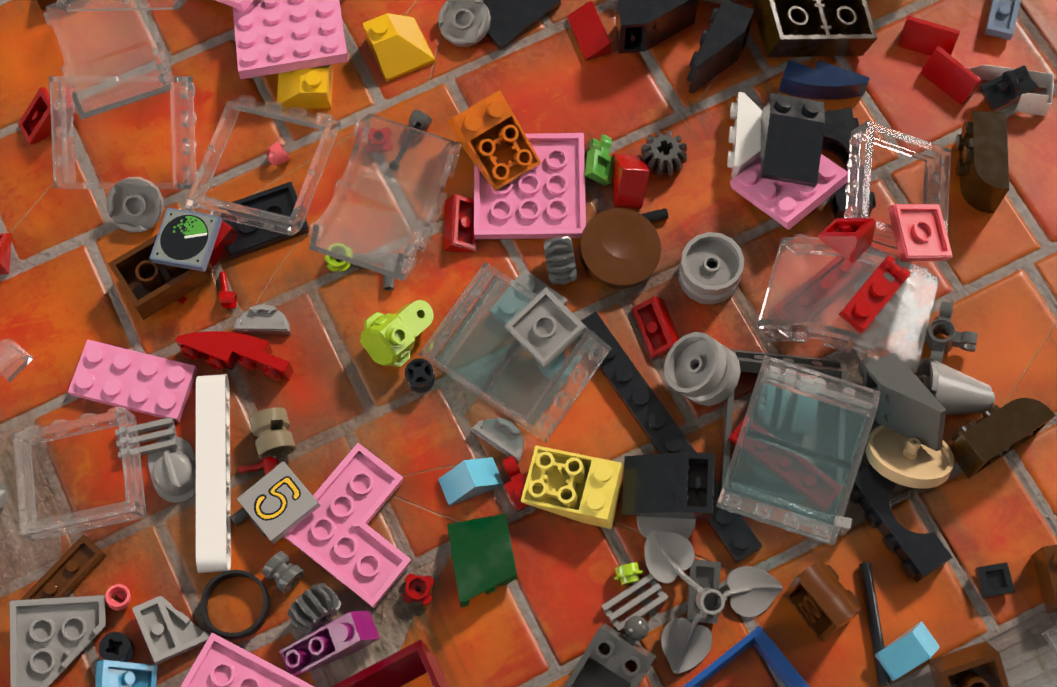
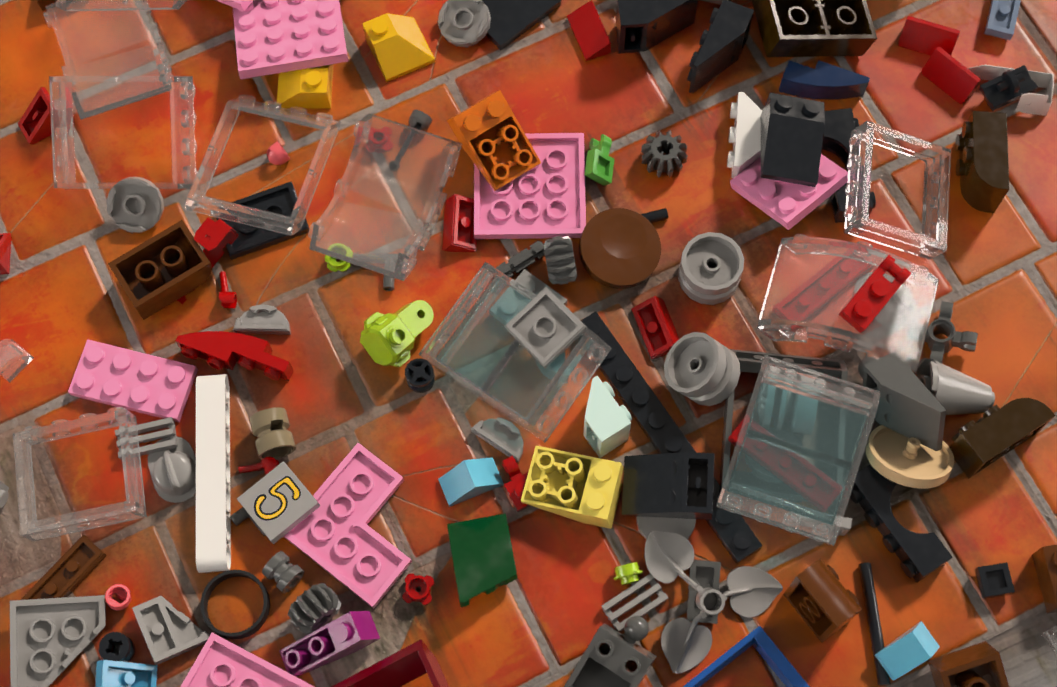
tile [149,208,223,272] -> none
red slope [612,154,650,209] -> none
red slope [818,218,877,263] -> none
coral tile [888,204,953,262] -> none
none -> dark grey axle [496,241,545,281]
none -> light aqua slope [583,376,632,458]

